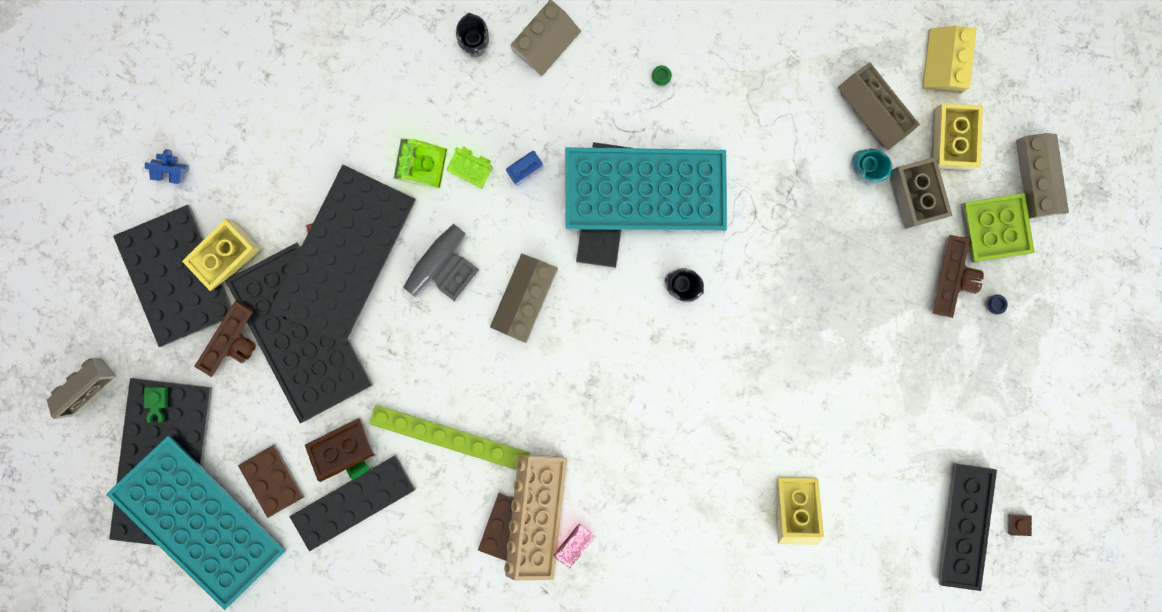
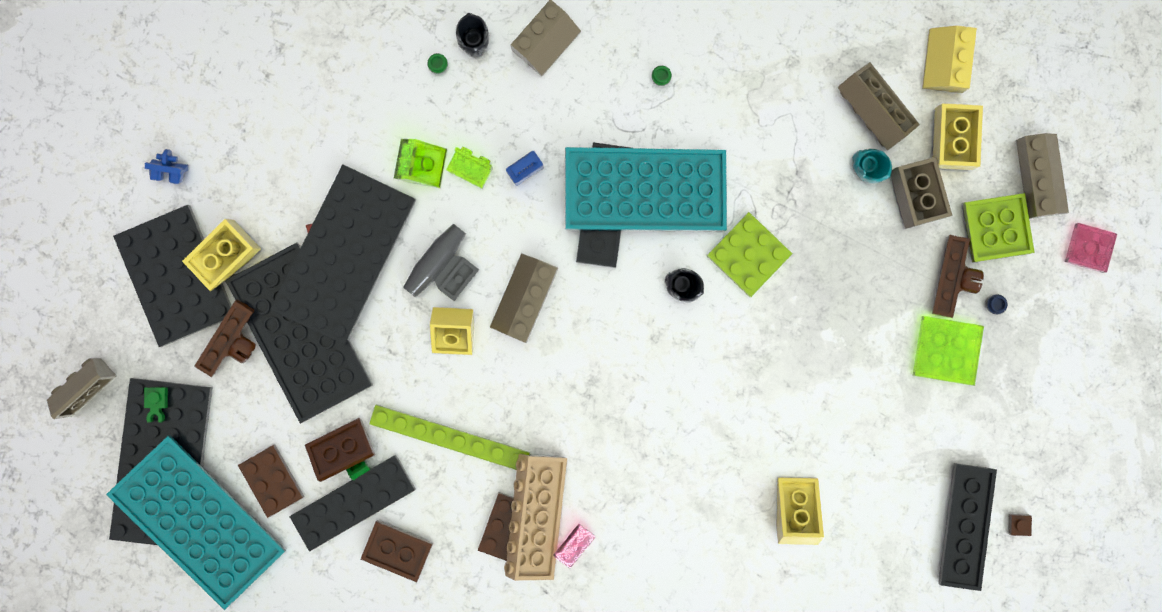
none -> reddish brown plate [360,520,433,583]
none -> green plate [427,53,448,74]
none -> light yellow slope [430,307,474,355]
none -> lime plate [707,212,793,297]
none -> clear neon green plate [913,316,984,386]
none -> clear pink plate [1065,223,1117,273]

